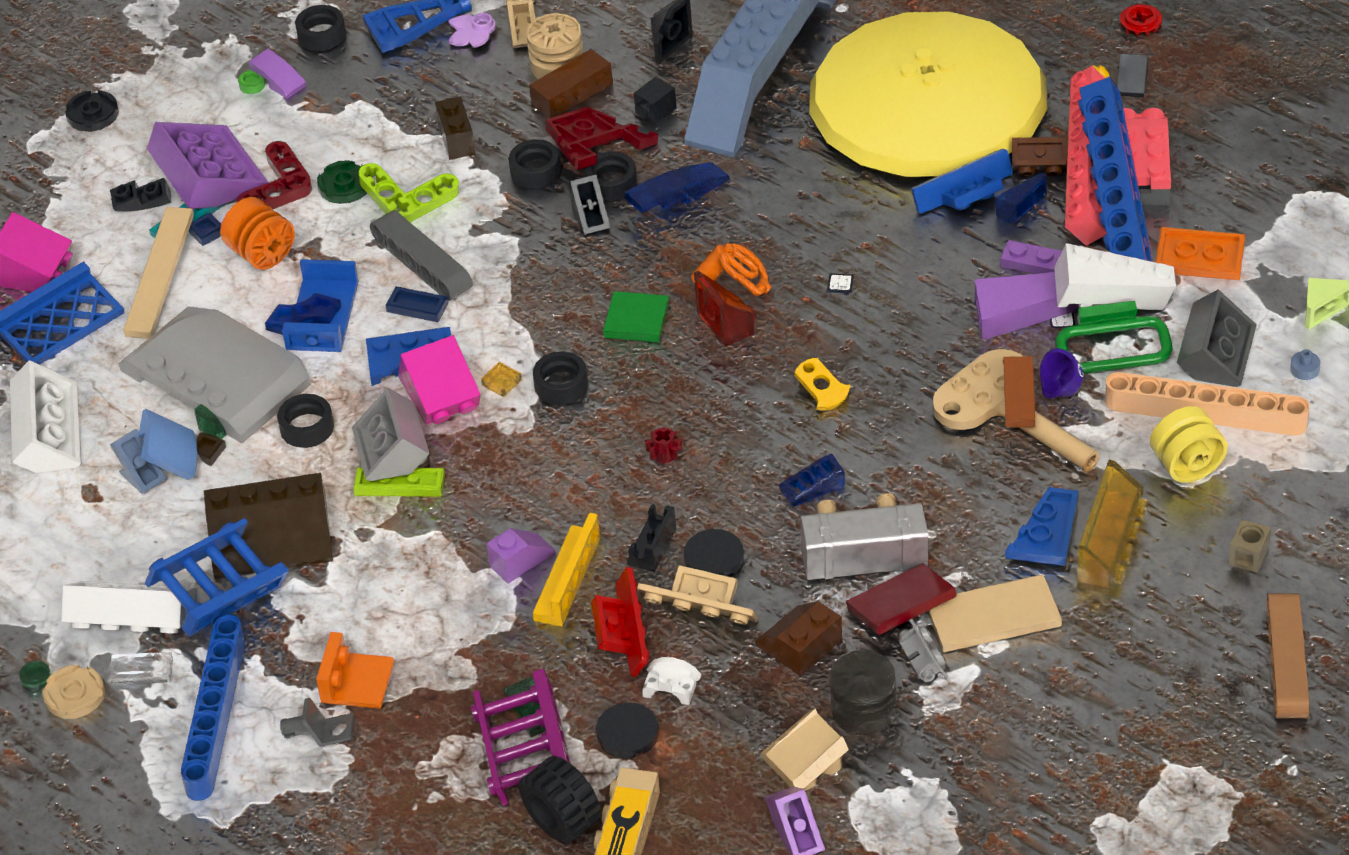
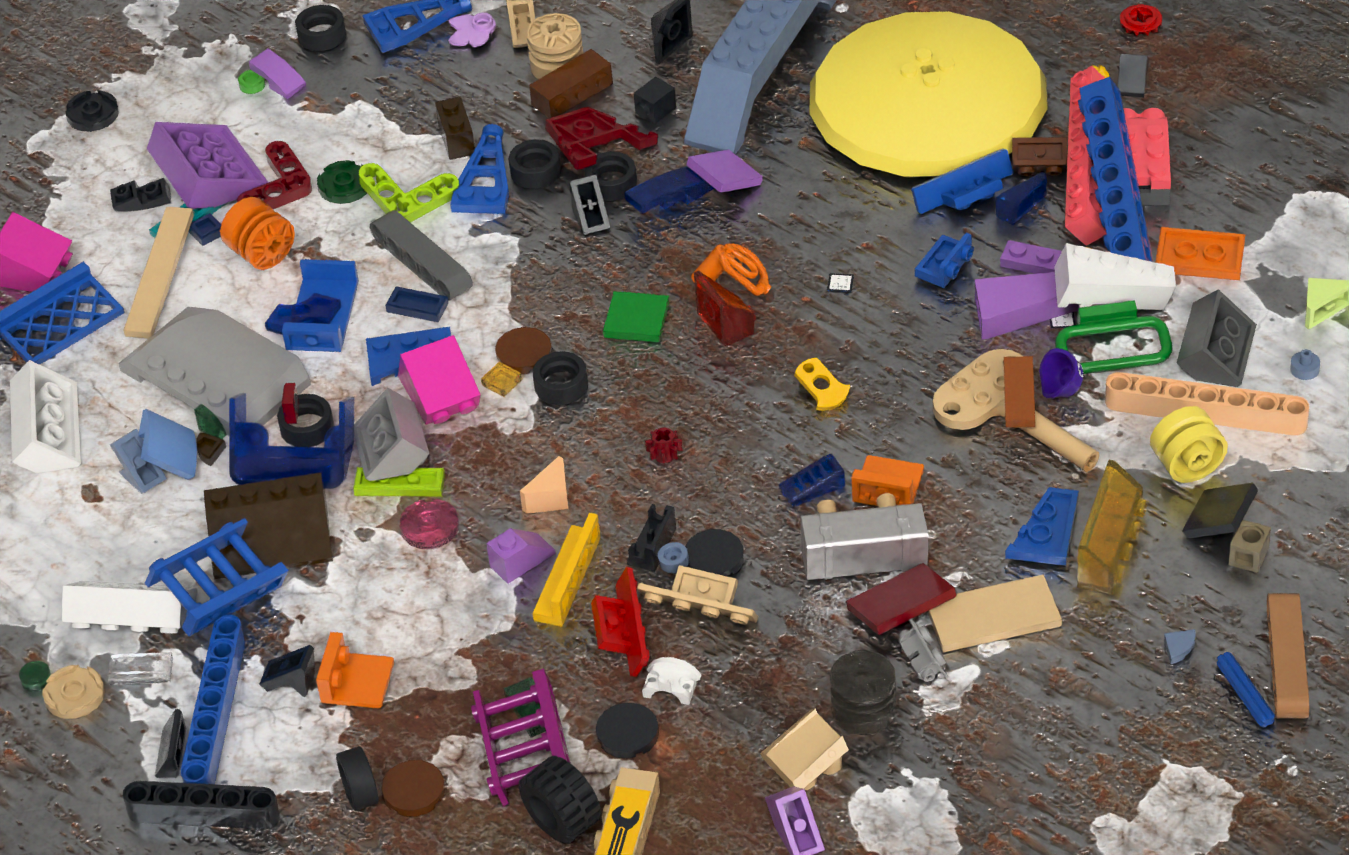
dark grey bracket [280,698,355,747] -> none
reddish brown slope [755,601,842,676] -> none
none -> black beam [123,781,280,829]
none -> black slope [155,709,186,778]
none -> clear blue windscreen [229,393,354,489]
none -> black slope [259,645,315,697]
none -> dark red tile [282,383,299,424]
none -> black tyre [336,746,379,811]
none -> reddish brown tile [381,760,445,817]
none -> clear pink tile [399,499,459,549]
none -> blue plate [450,124,509,214]
none -> reddish brown tile [495,327,552,374]
none -> light nougat slope [520,456,569,513]
none -> sand blue tile [658,542,689,574]
none -> medium lavender tile [686,149,763,193]
none -> orange bracket [851,455,924,506]
none -> blue bracket [915,233,974,288]
none -> sand blue tile [1164,629,1196,664]
none -> black tile [1182,482,1258,538]
none -> blue axle [1217,652,1275,727]

